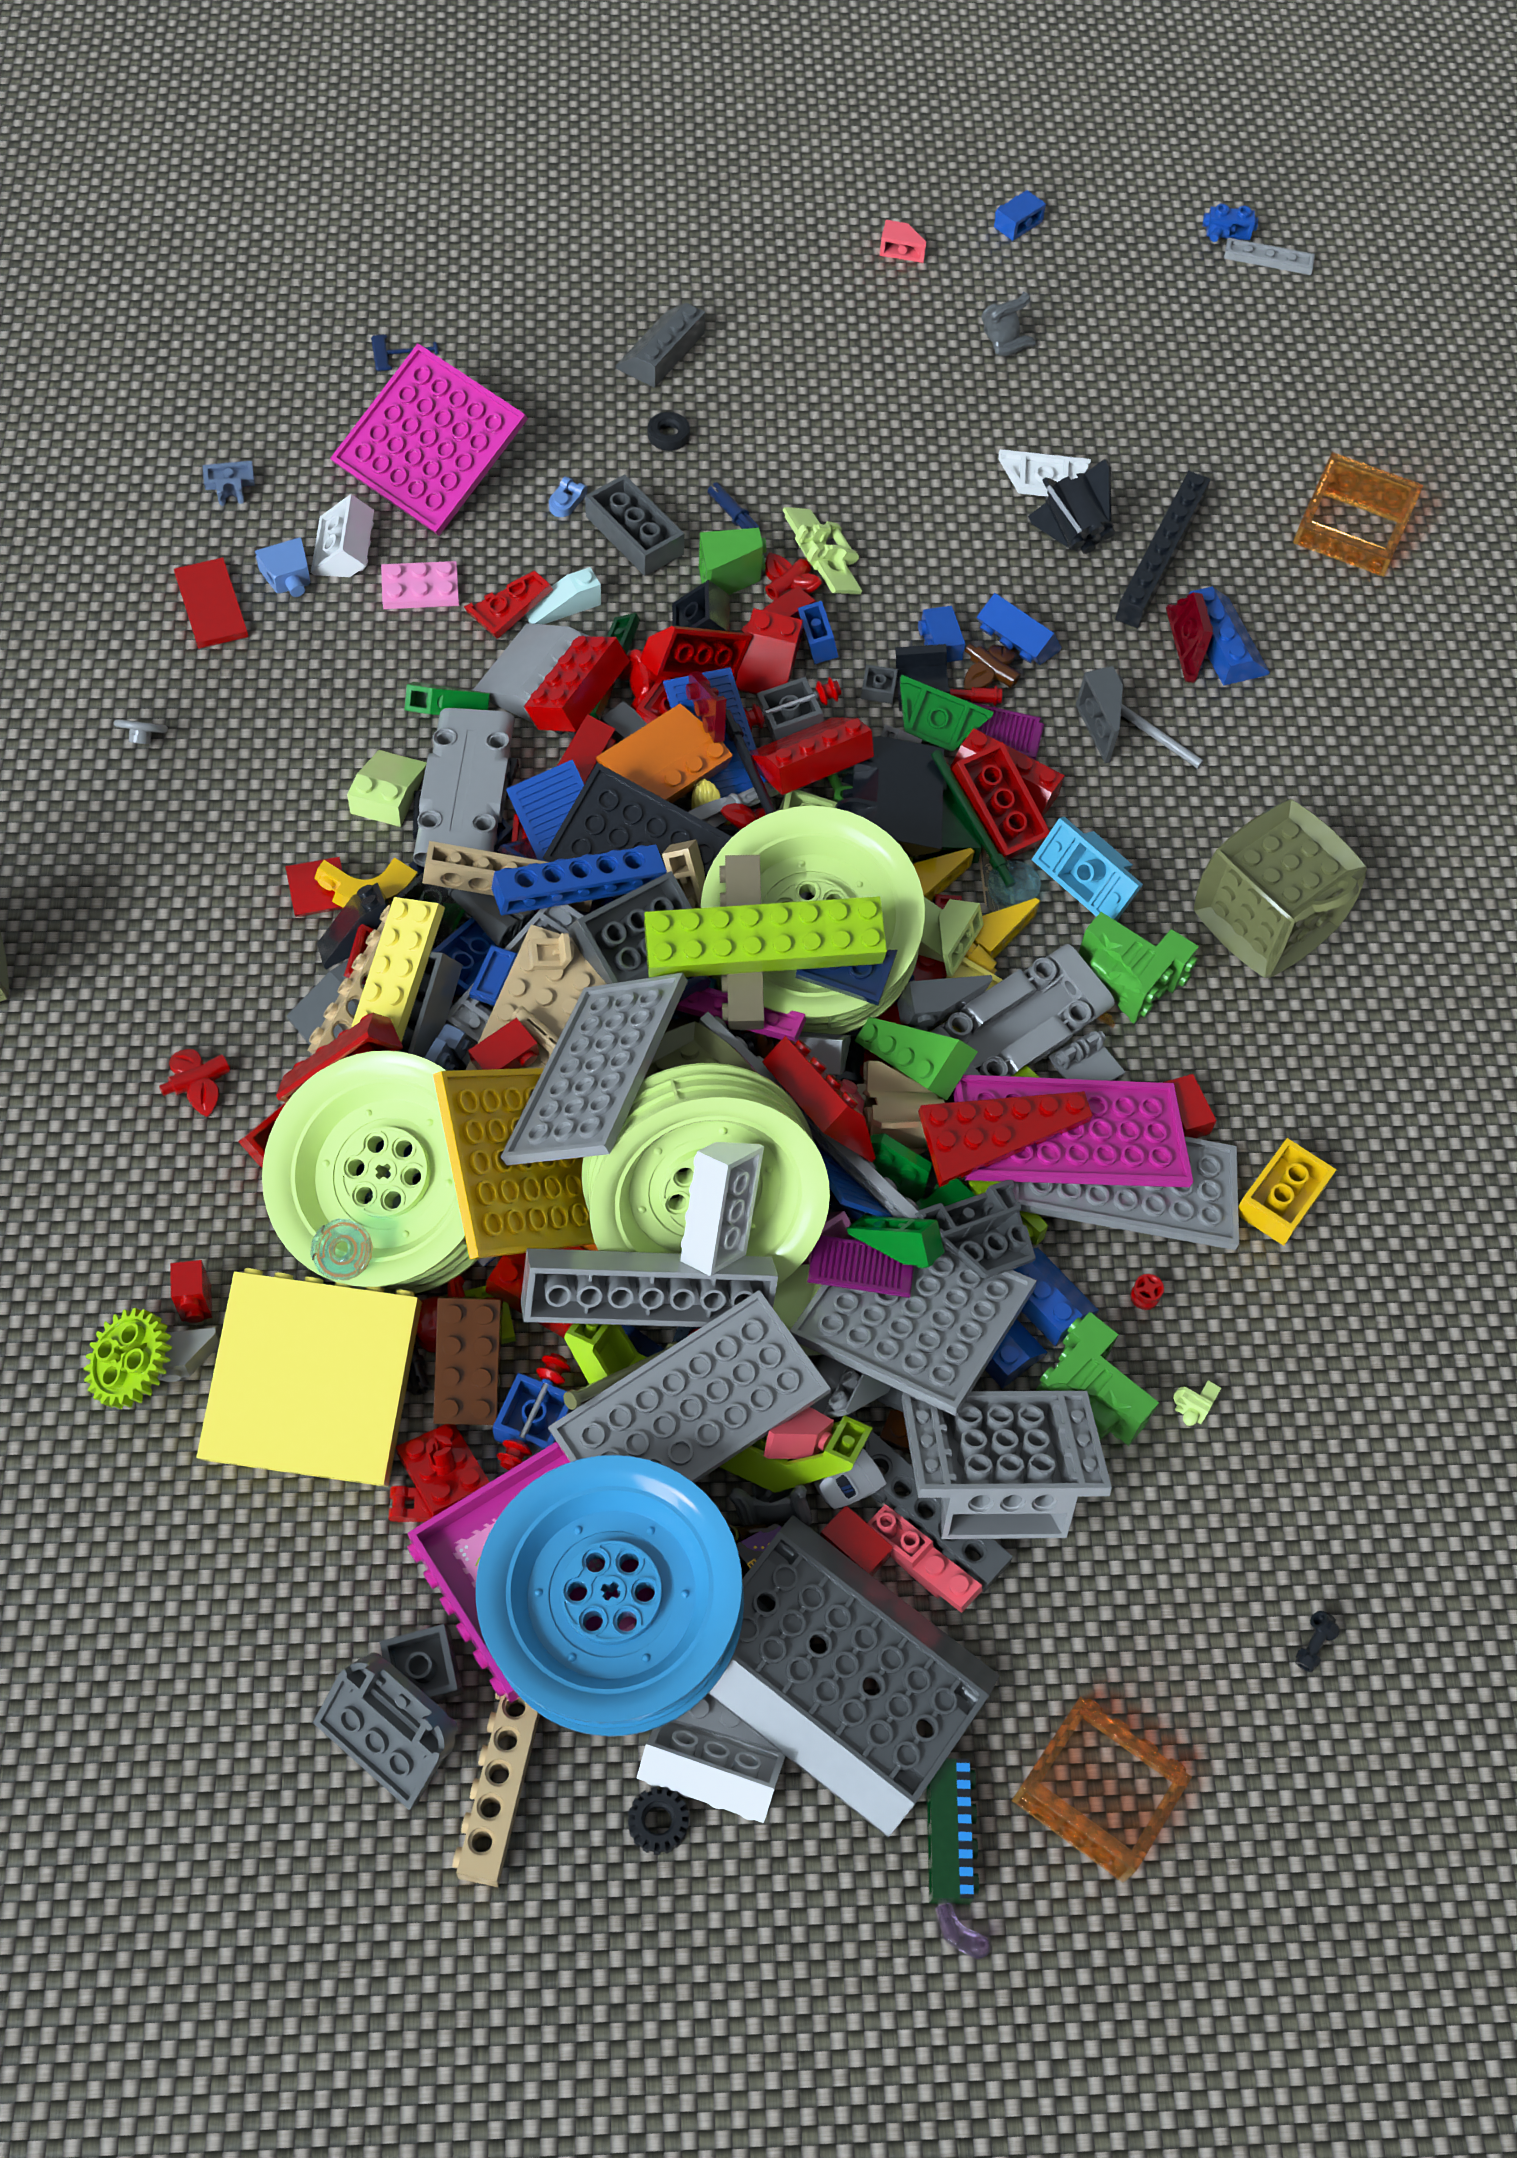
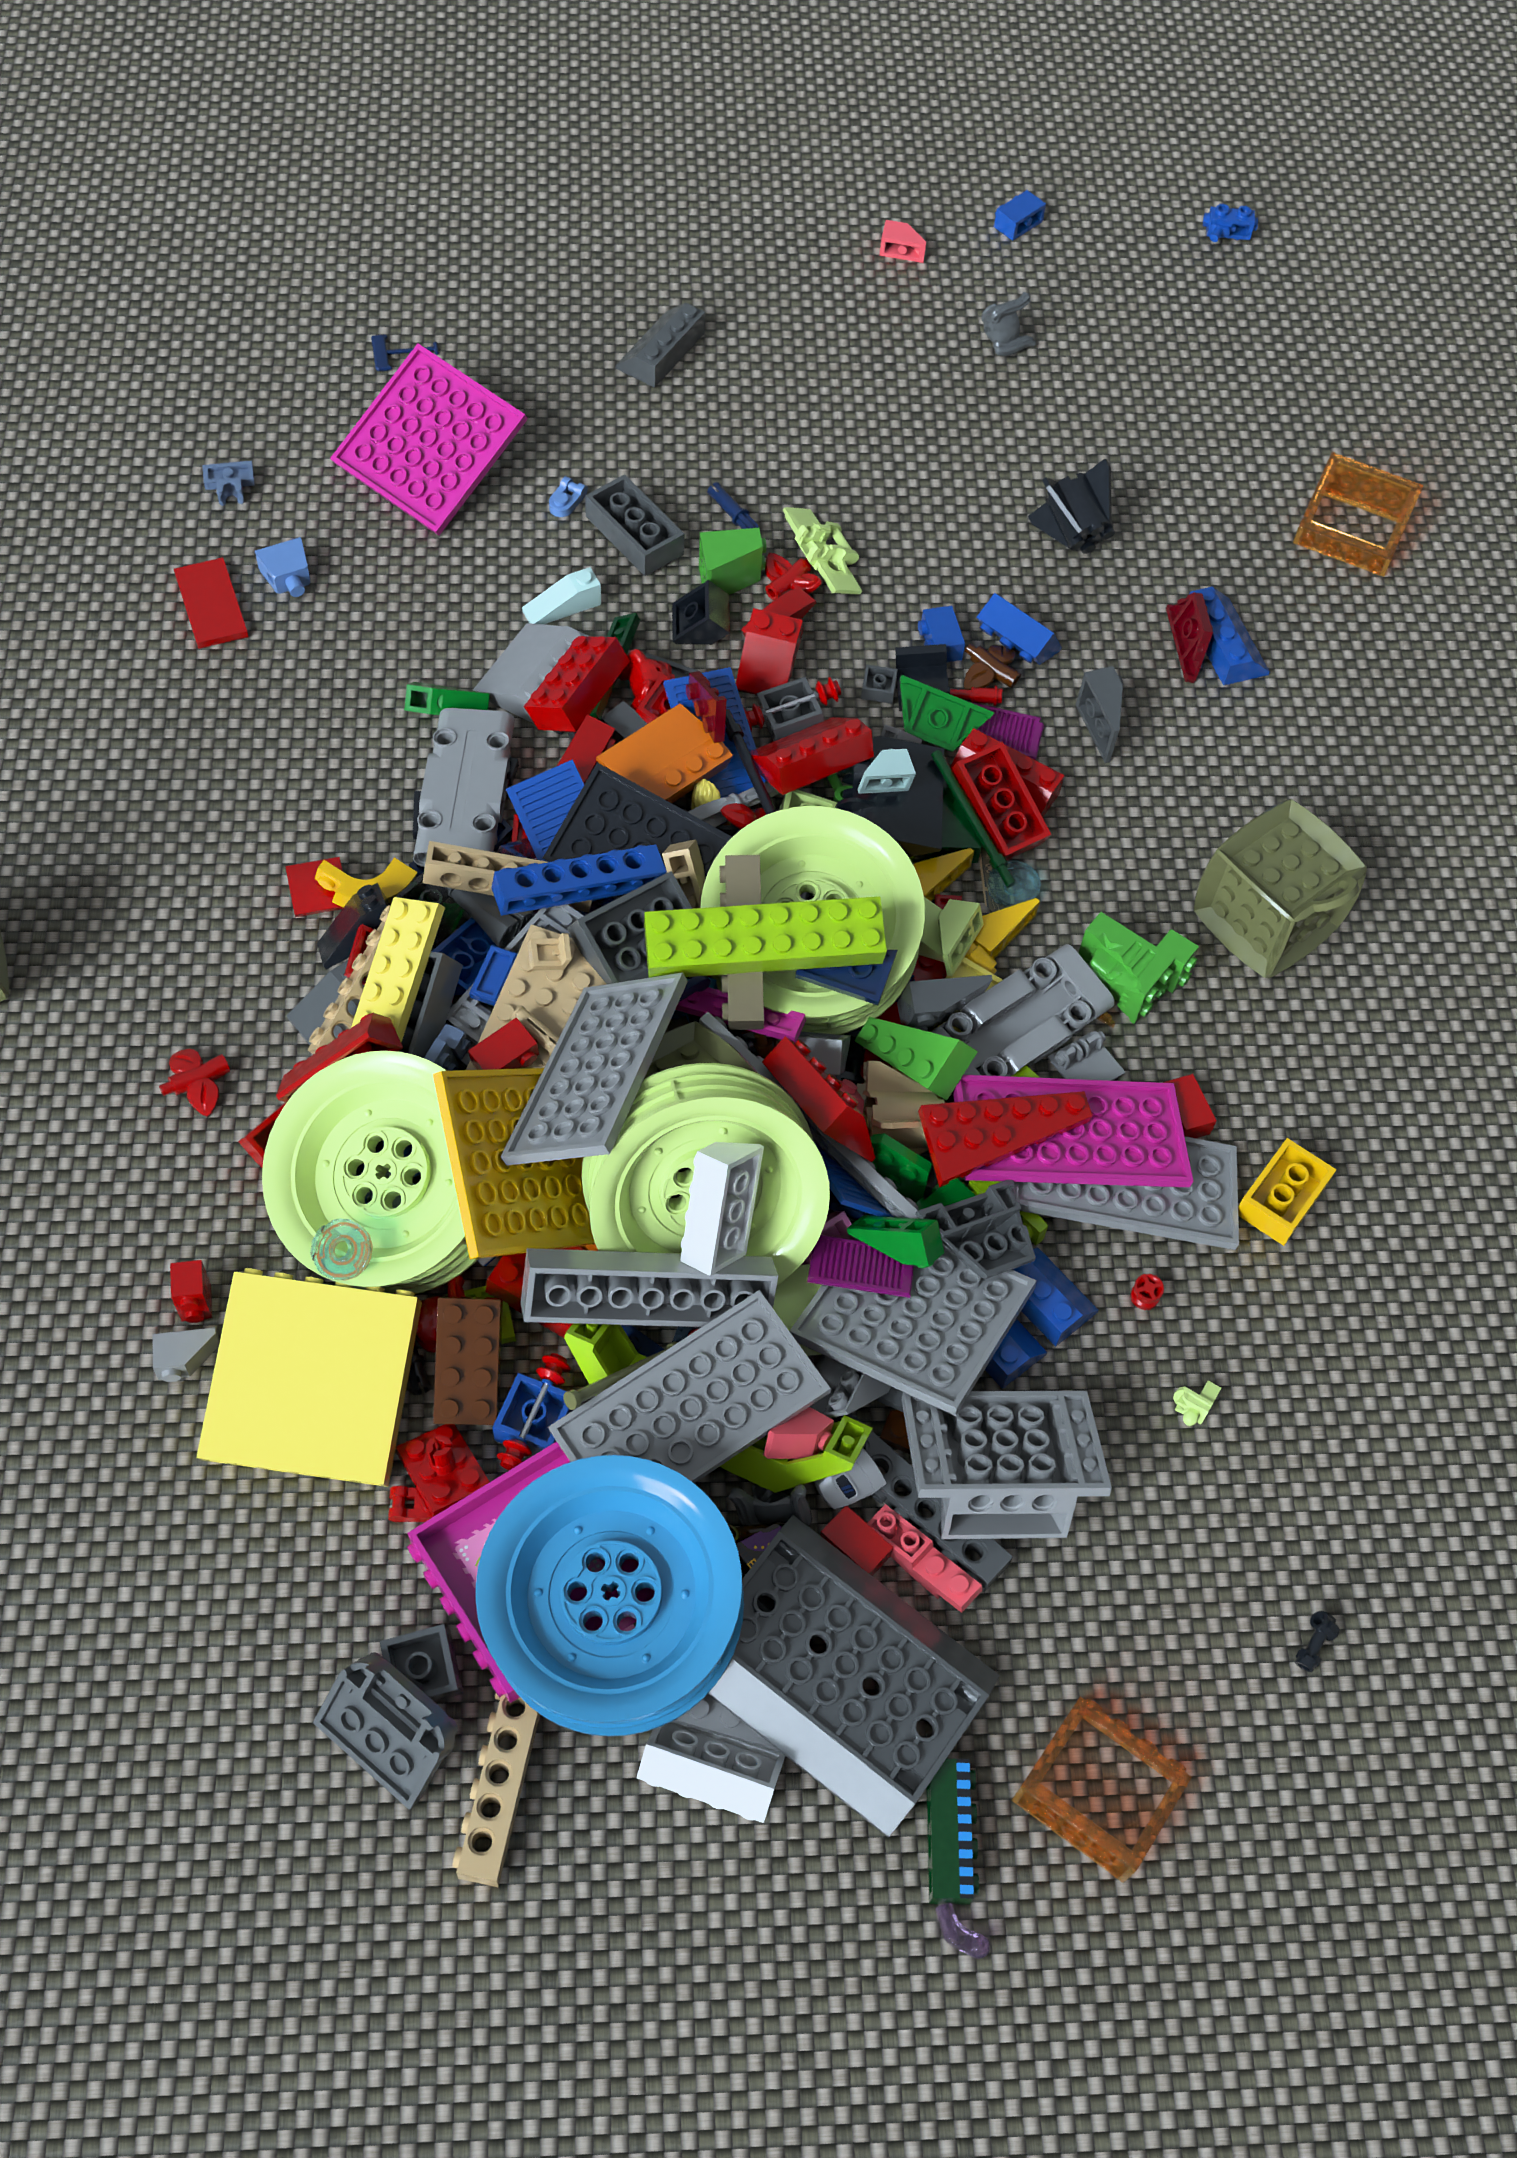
lime gear [84,1308,172,1409] -> none
light grey piece [114,719,168,745] -> none
white slope [311,494,374,577] -> none
yellowish green slope [347,750,427,827] -> none
bright pink plate [381,561,459,609] -> none
red wing [464,570,553,639] -> none
black tyre [628,1787,689,1855] -> none
red slope [639,626,752,680] -> none
black tyre [647,412,690,451] -> none
blue brick [798,601,839,664] -> none
white wing [998,449,1091,497] -> none
medium azure brick [1031,817,1143,921] -> none
bright green brick [1035,1312,1159,1446] -> none
black brick [1115,471,1211,629] -> none
light grey bar [1121,704,1204,769] -> none
light grey tile [1224,238,1315,275] -> none
none -> light aqua slope [857,749,916,794]

